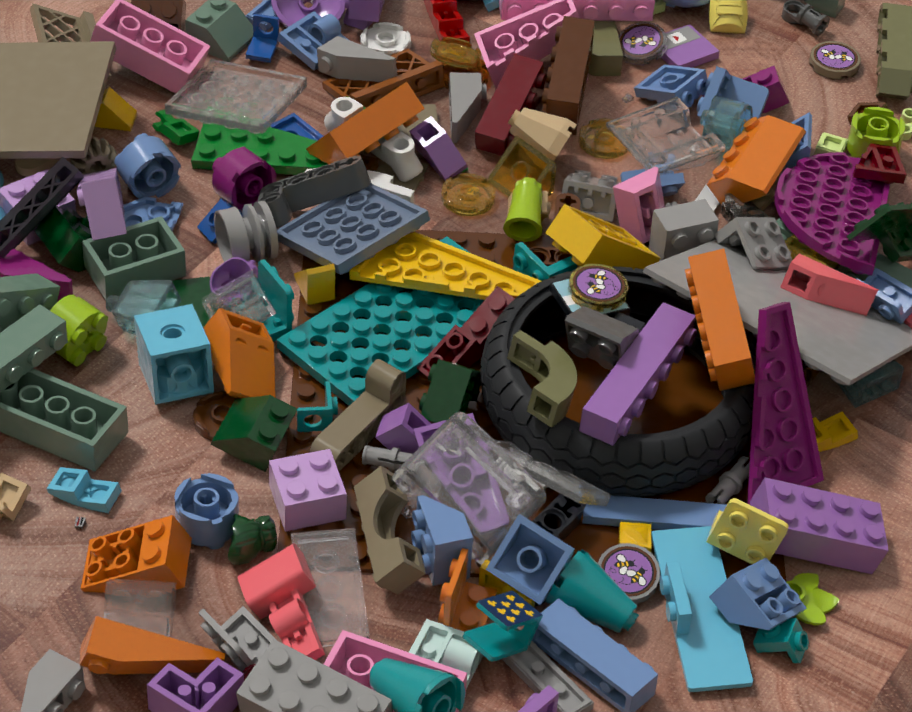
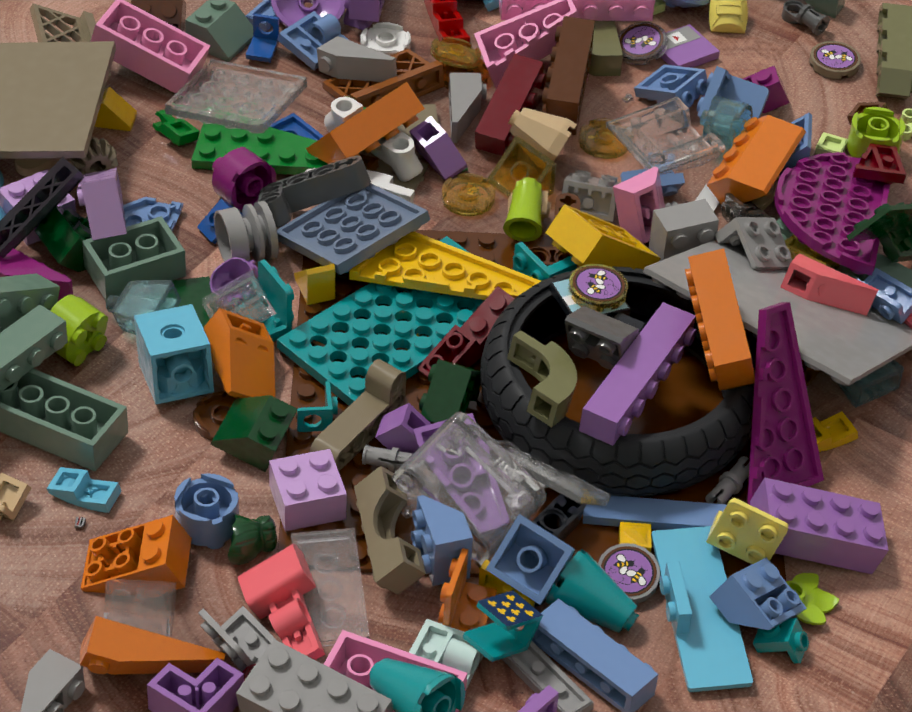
medium blue brick [114,133,181,199] -> none

